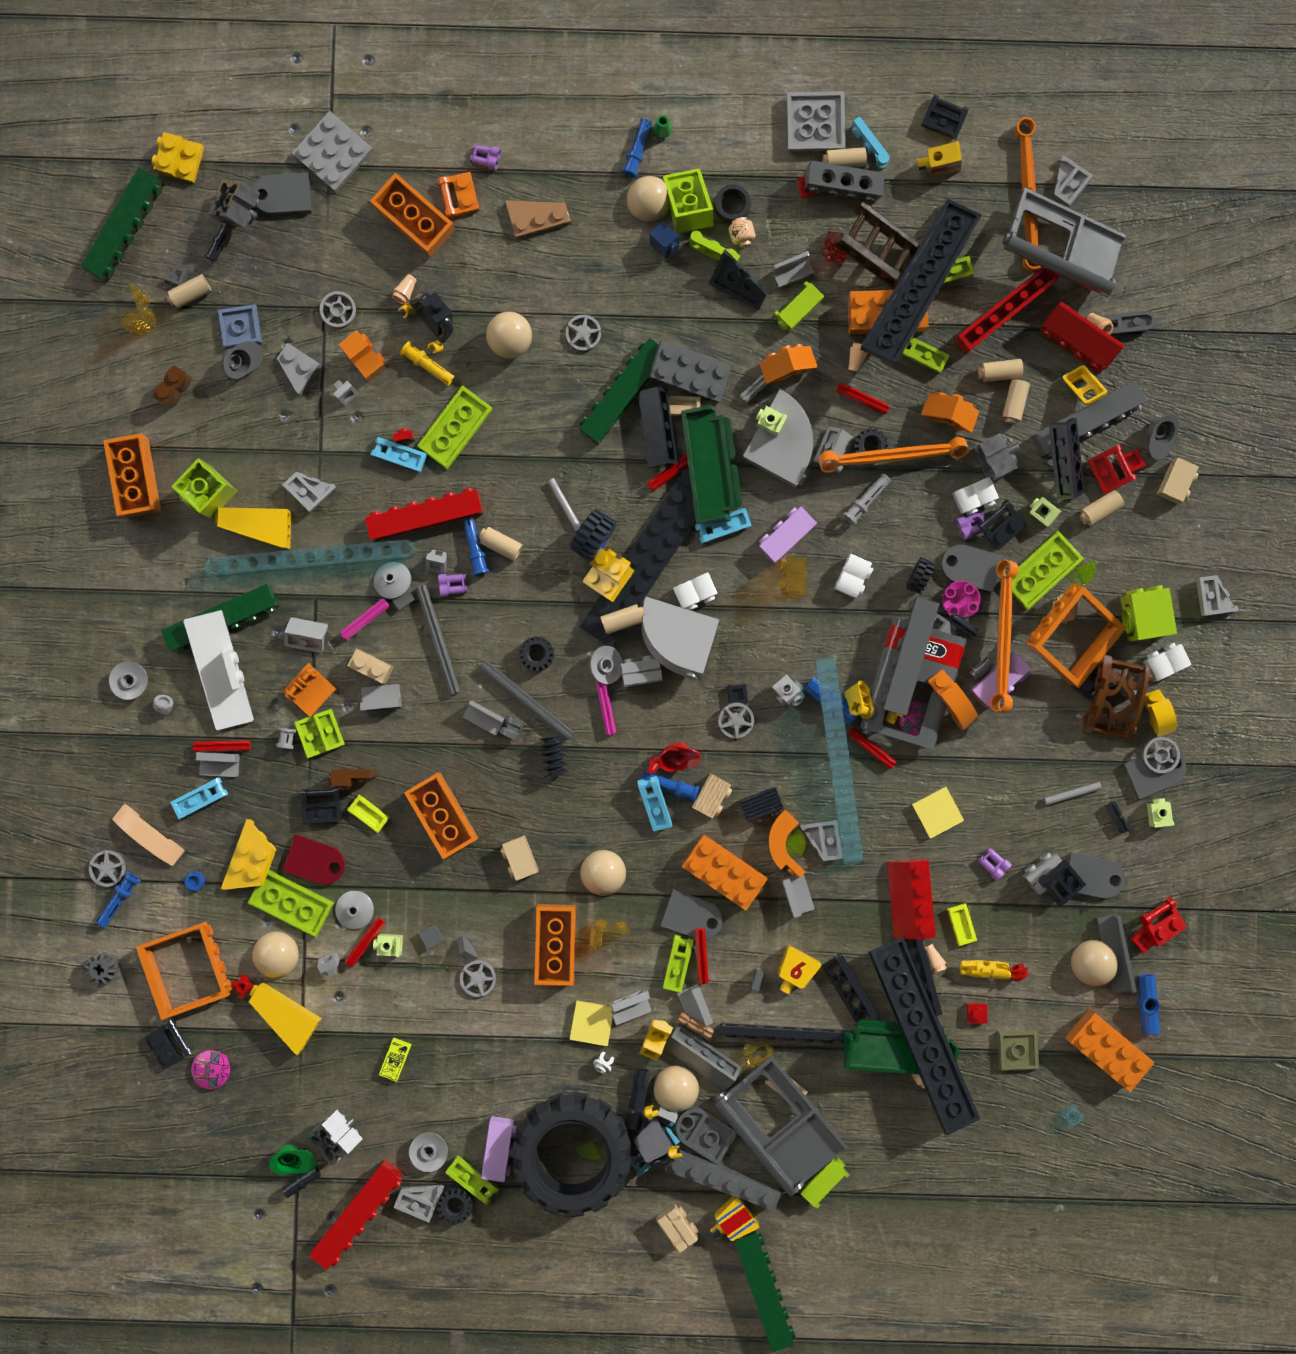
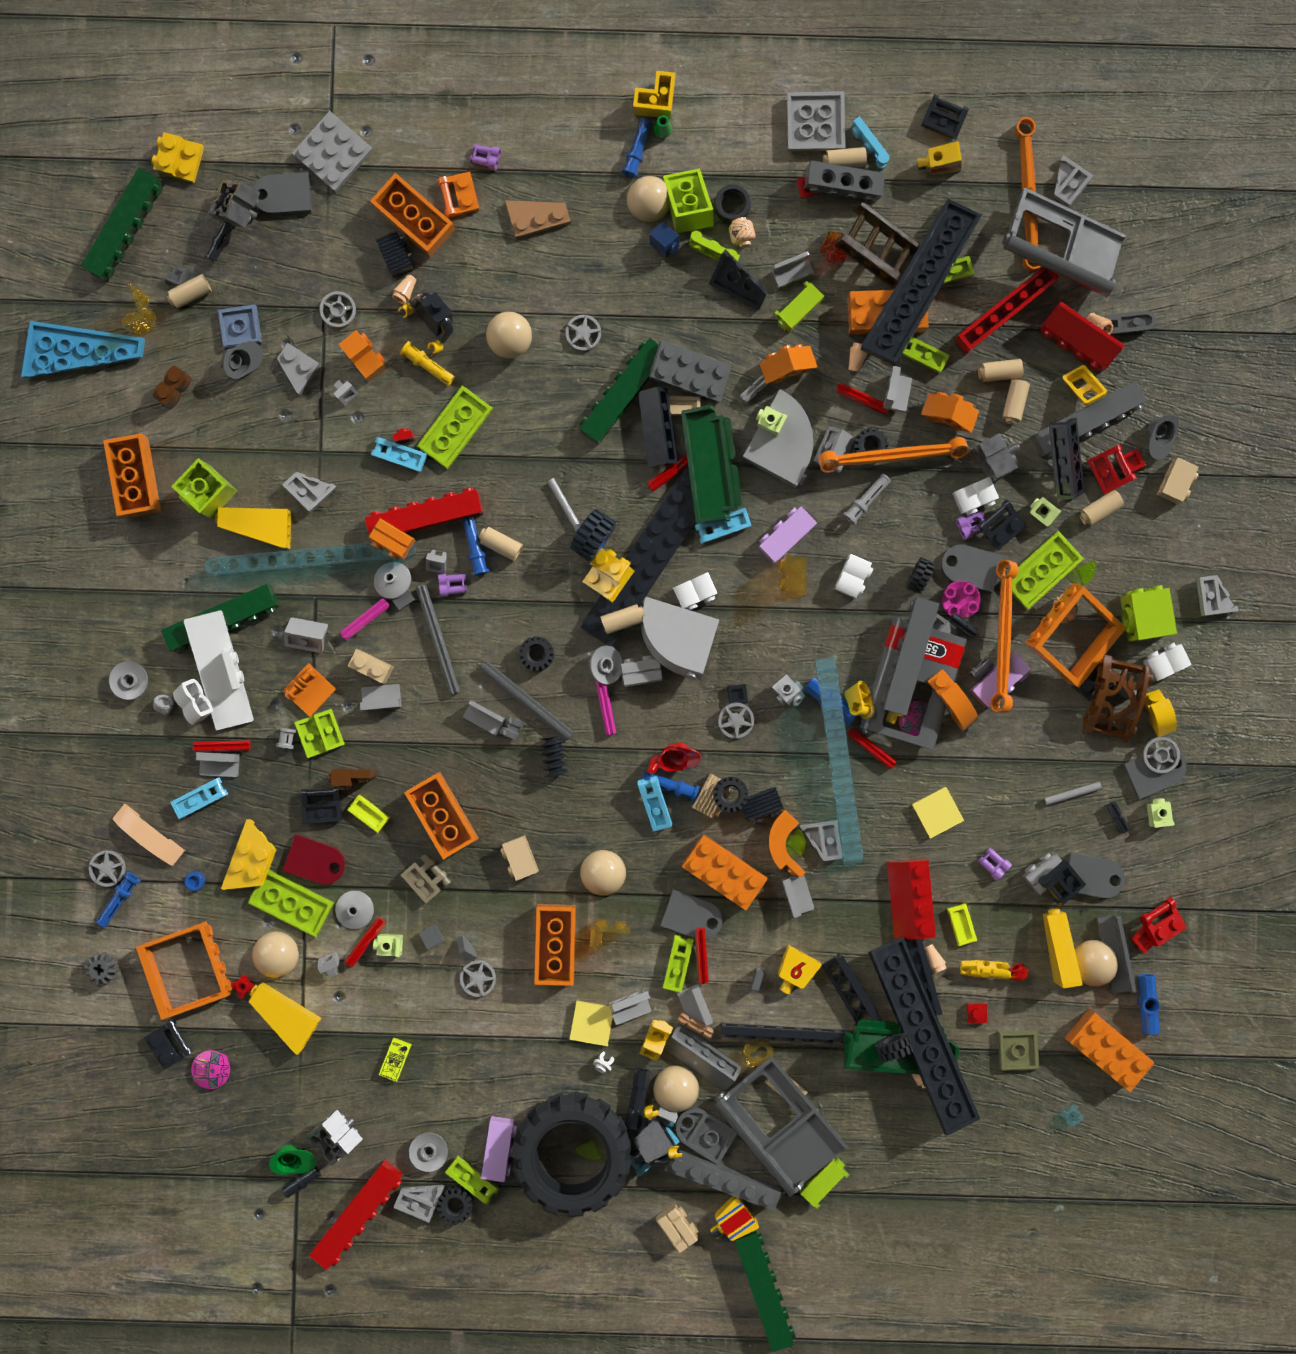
none -> dark azure wing [21,321,145,379]
none -> white brick [173,679,213,725]
none -> orange brick [368,518,415,560]
none -> black brick [375,230,415,278]
none -> dark tan plate [401,853,451,904]
none -> yellow brick [633,71,675,119]
none -> black tyre [713,776,748,812]
none -> black tyre [875,1033,914,1062]
none -> light grey panel [883,366,912,413]
none -> yellow slope [1043,909,1082,988]

